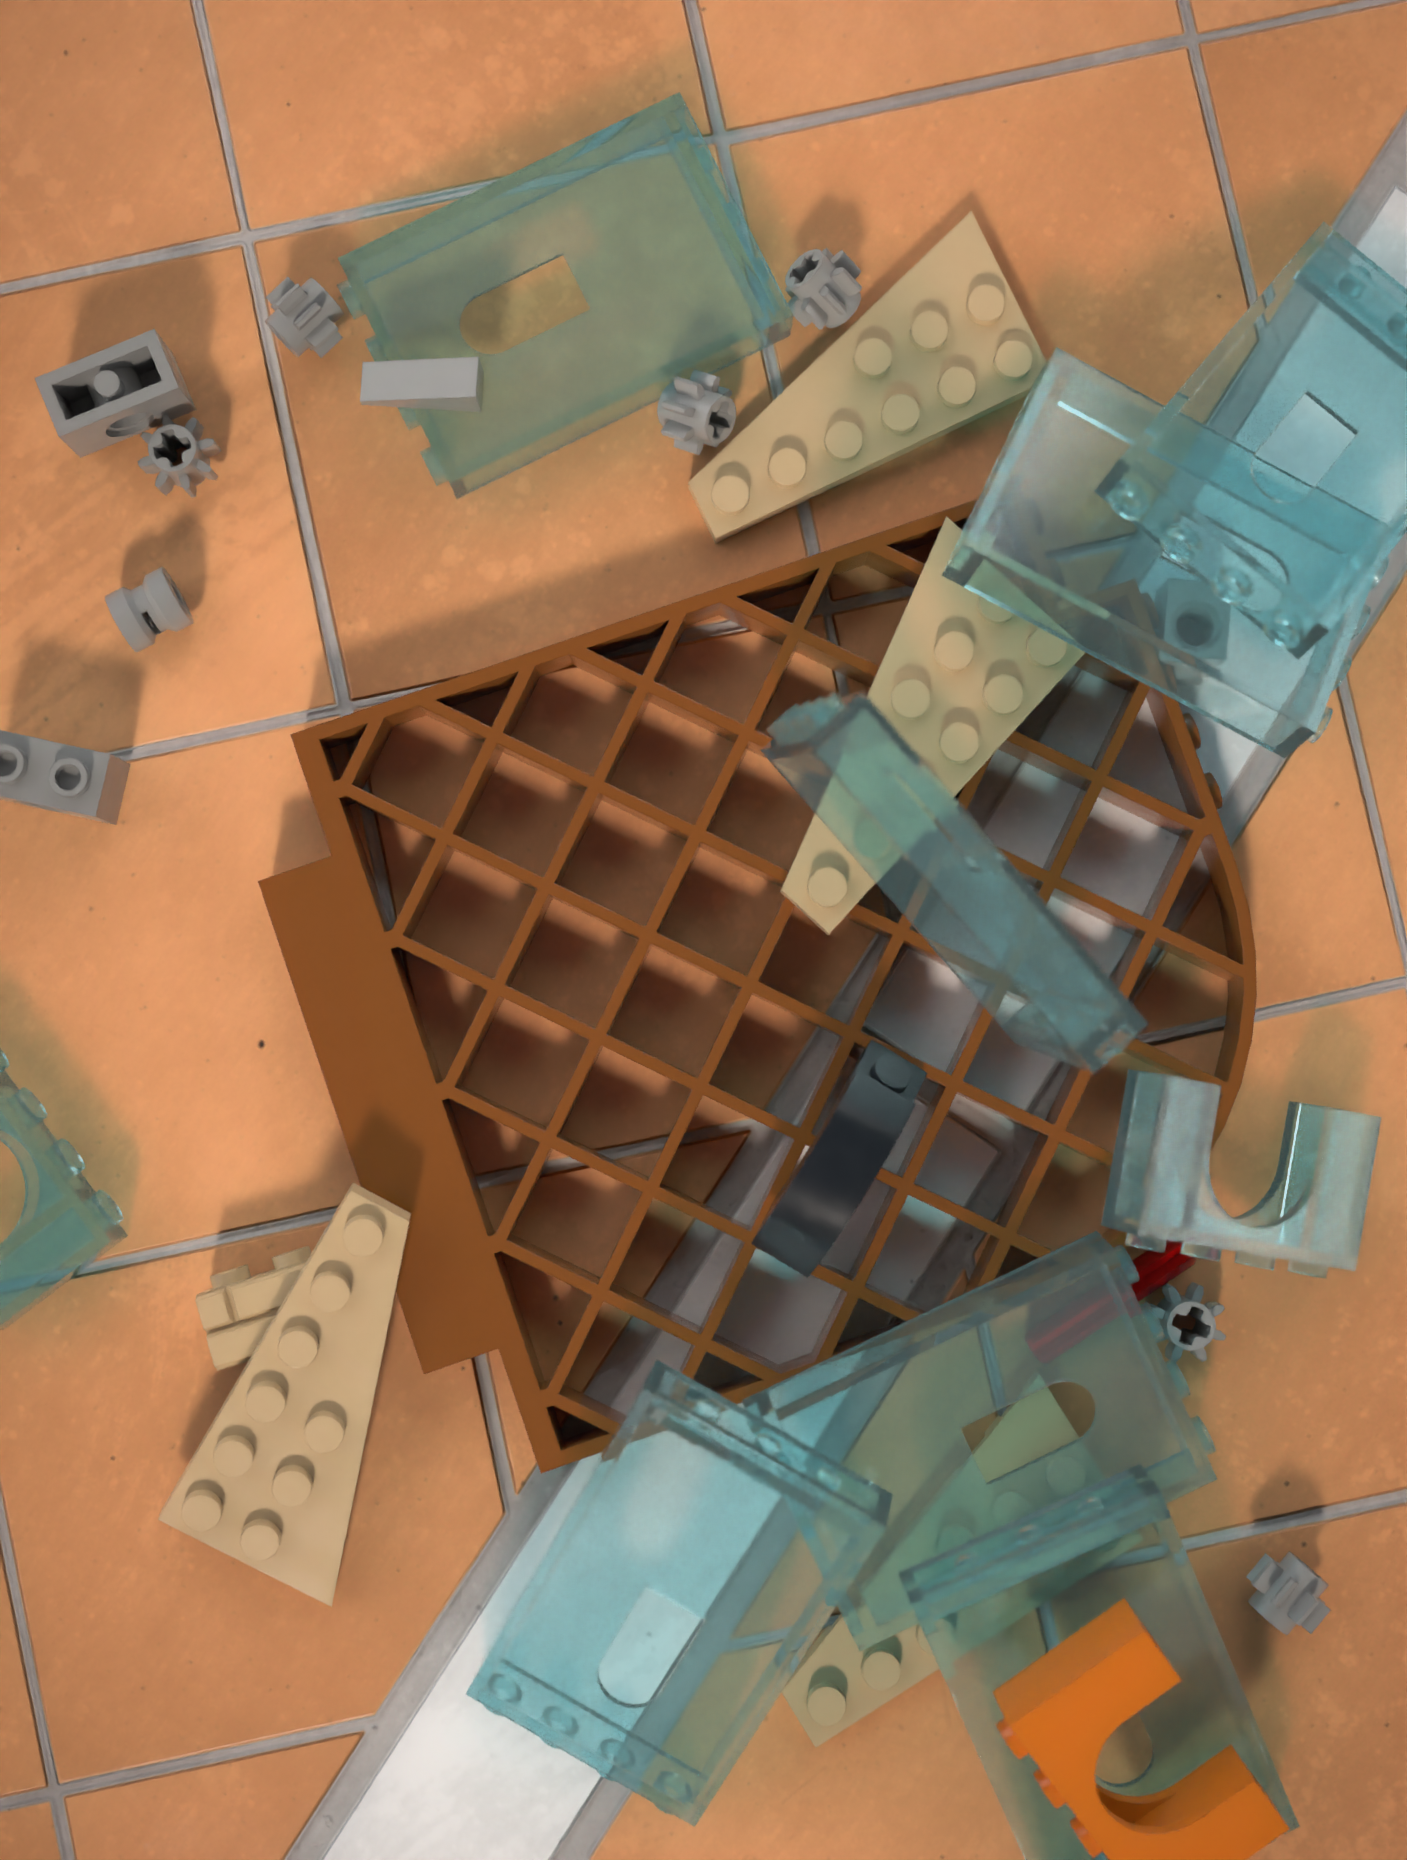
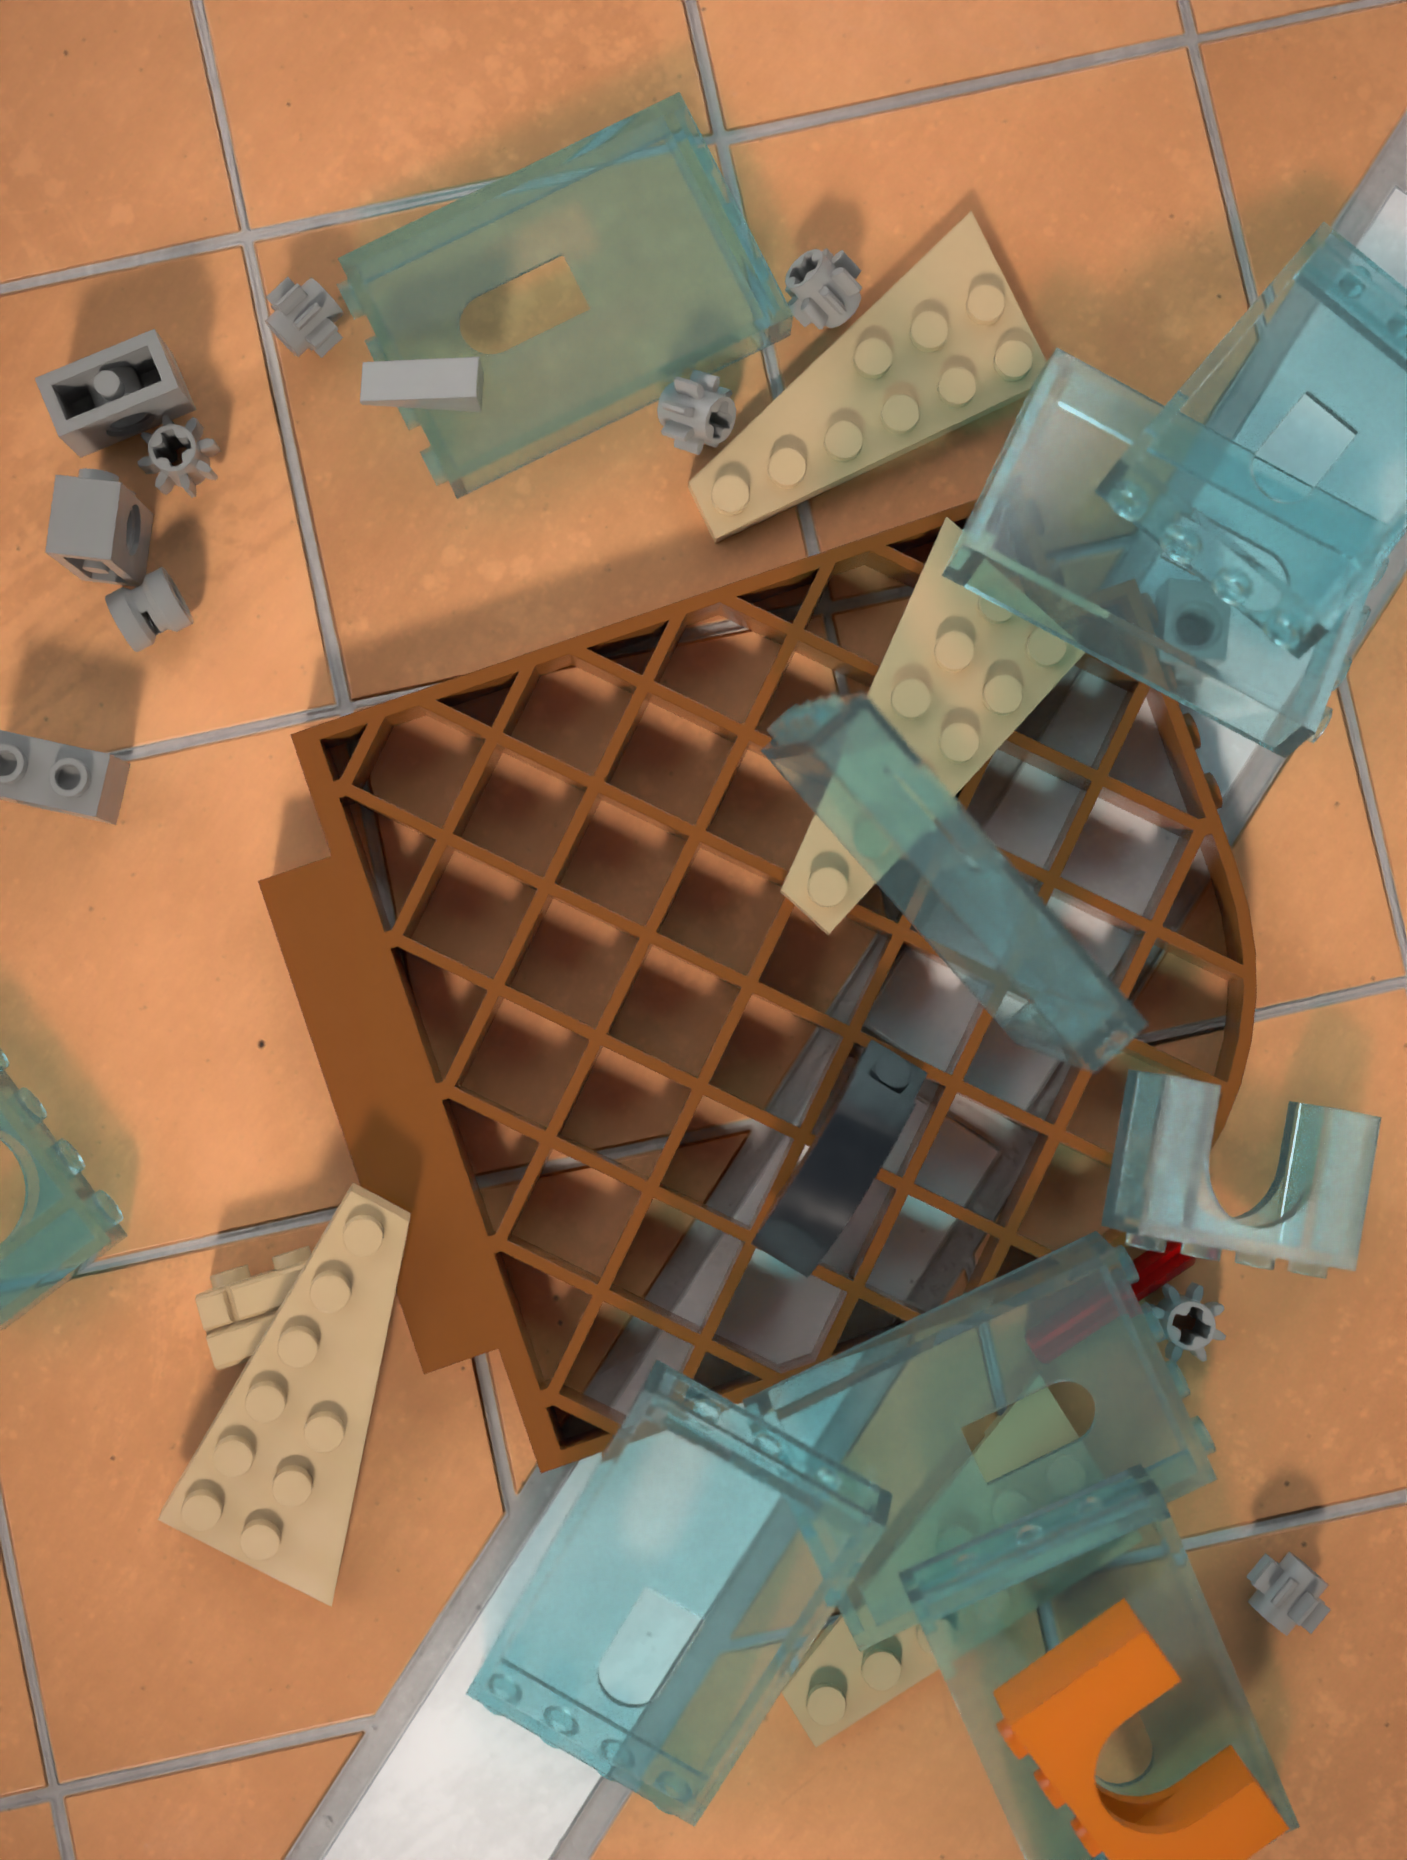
none -> light grey brick [45,468,154,587]

